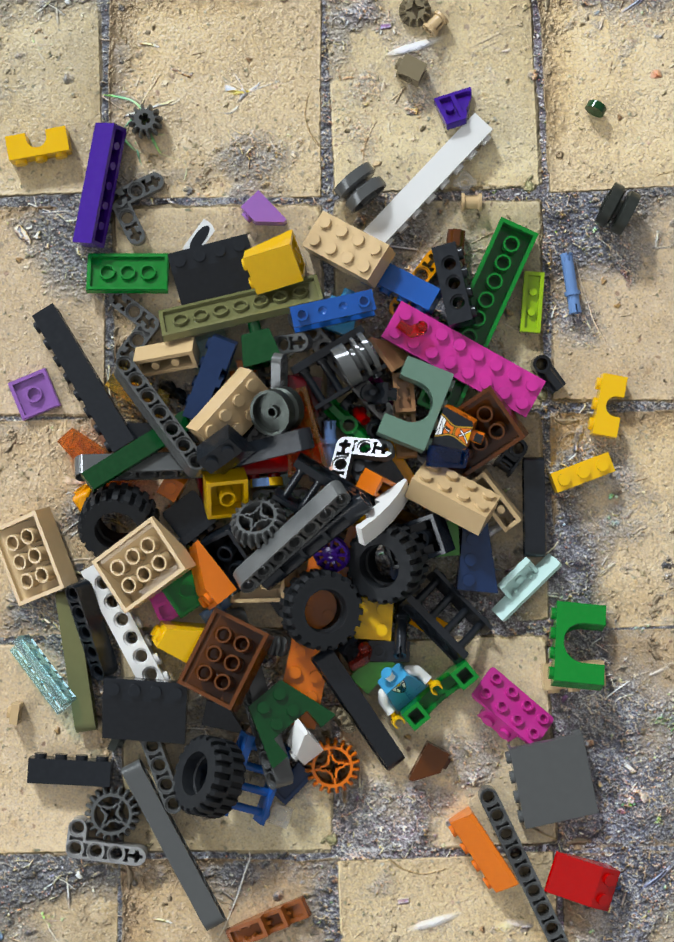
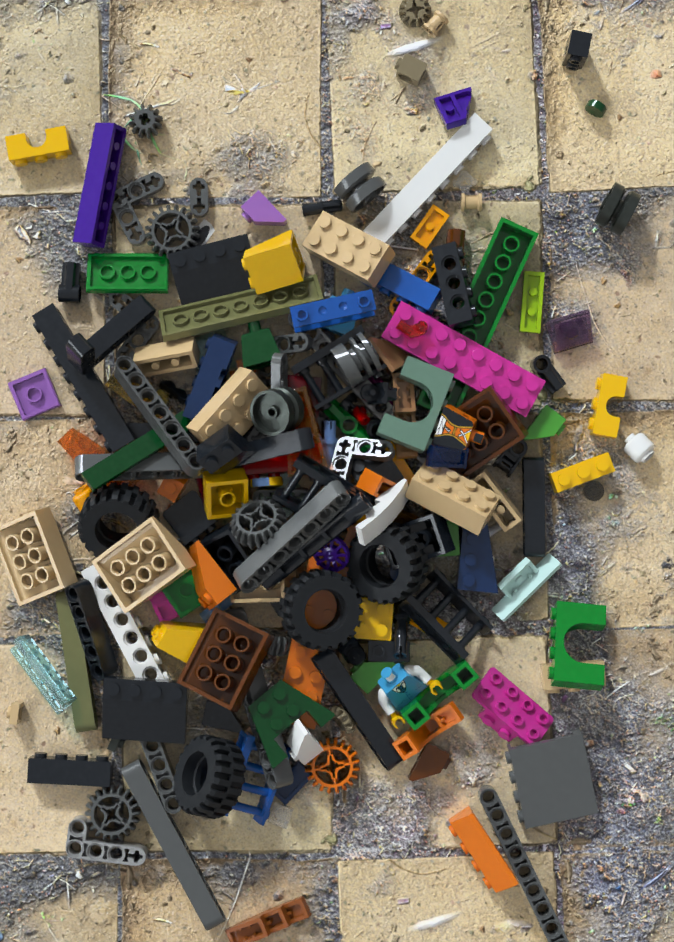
clear red arm [348,642,372,672] -> none
red slope [544,851,620,911] -> none
medium blue pin [560,252,582,315] -> none
none -> black piece [58,262,81,303]
none -> black beam [66,295,156,375]
none -> dark grey gear [145,205,200,259]
none -> dark grey beam [189,178,209,218]
none -> black axle [302,199,343,217]
none -> orange arch [392,701,465,761]
none -> light orange plate [410,204,450,250]
none -> bright green slope [522,405,566,441]
none -> clear purple slope [545,309,593,354]
none -> black brick [562,29,592,71]
none -> clear smoke tile [583,481,604,501]
none -> white head [624,433,655,463]

